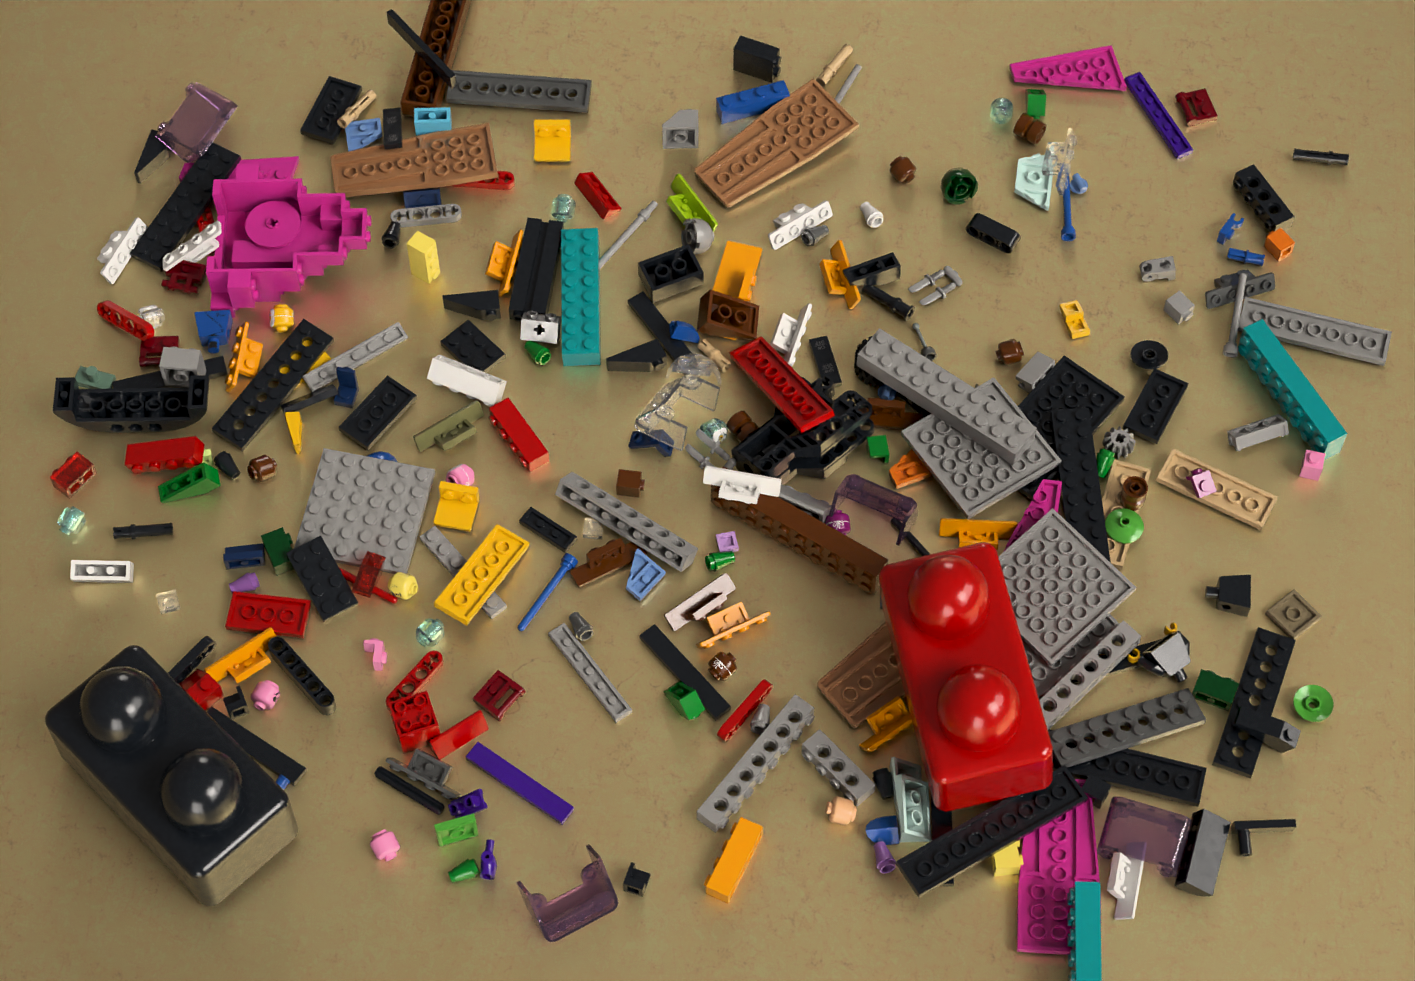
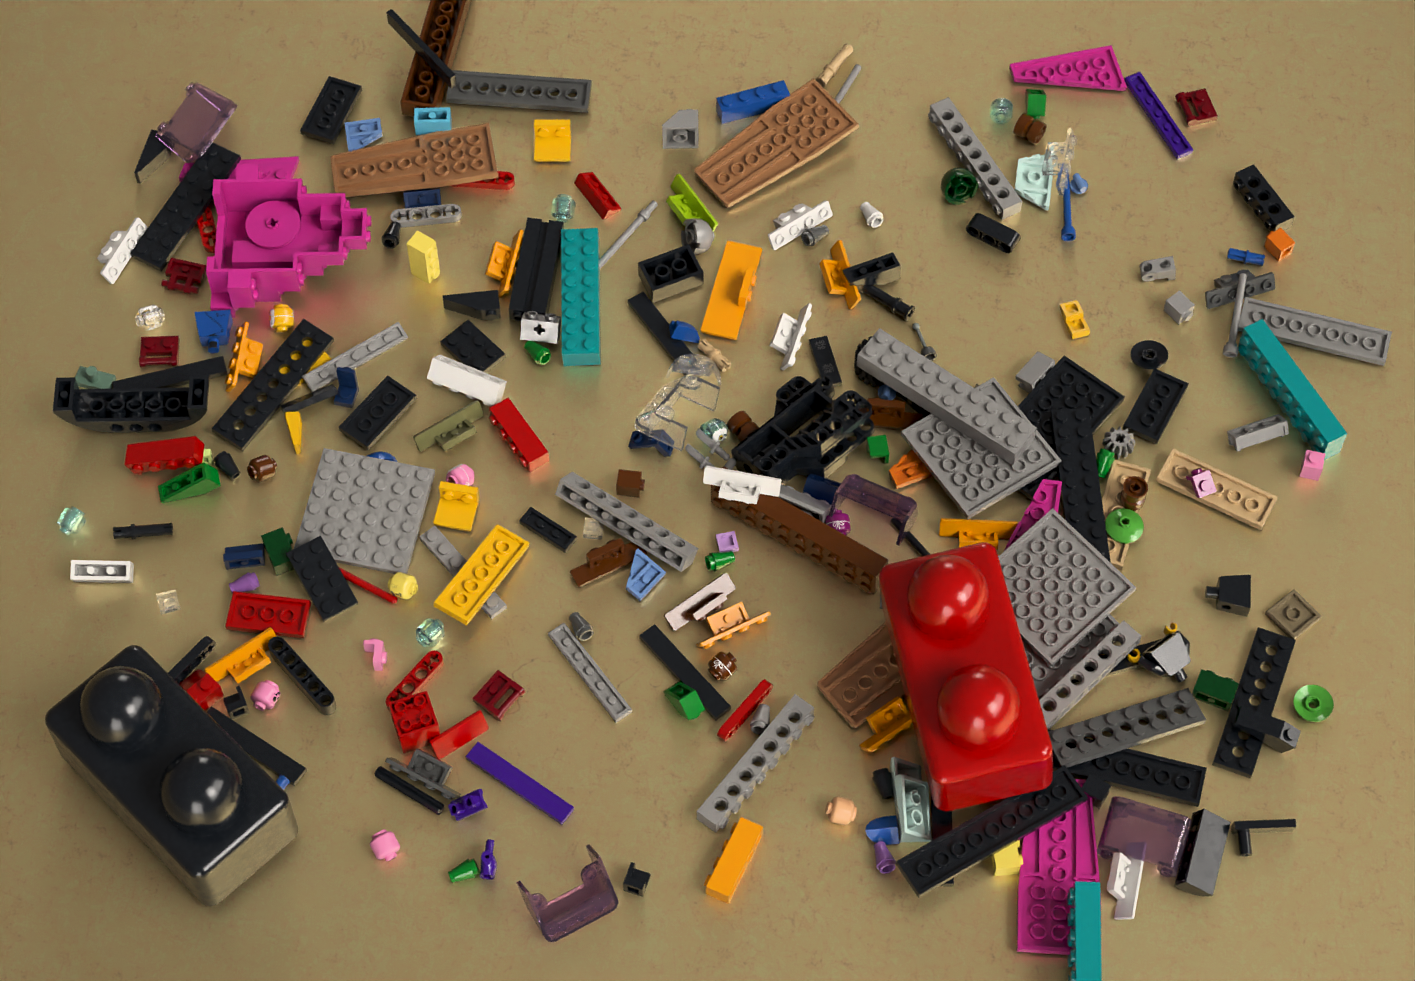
clear red brick [50,452,97,499] -> none
red beam [97,300,154,341] -> none
light grey brick [159,346,206,387] -> none
white bracket [162,220,222,271] -> none
tan pin [337,90,377,128] -> none
clear red slope [352,551,386,598] -> none
black tile [383,107,403,149] -> none
bright green tile [434,813,478,847] -> none
blue piece [518,553,578,631] -> none
black slope [606,339,667,372] -> none
reddish brown slope [697,289,759,340] -> none
red plate [729,336,835,433] -> none
black brick [733,35,782,83] -> none
light grey brick [802,729,875,807] -> none
reddish brown head [890,156,916,183] -> none
light grey piece [908,266,963,305] -> none
reddish brown head [995,339,1024,366] -> none
blue plate [1217,213,1244,245] -> none
black pin [1293,148,1349,165] -> none
none -> dark blue panel [803,474,847,510]
none -> light grey brick [928,97,1022,220]

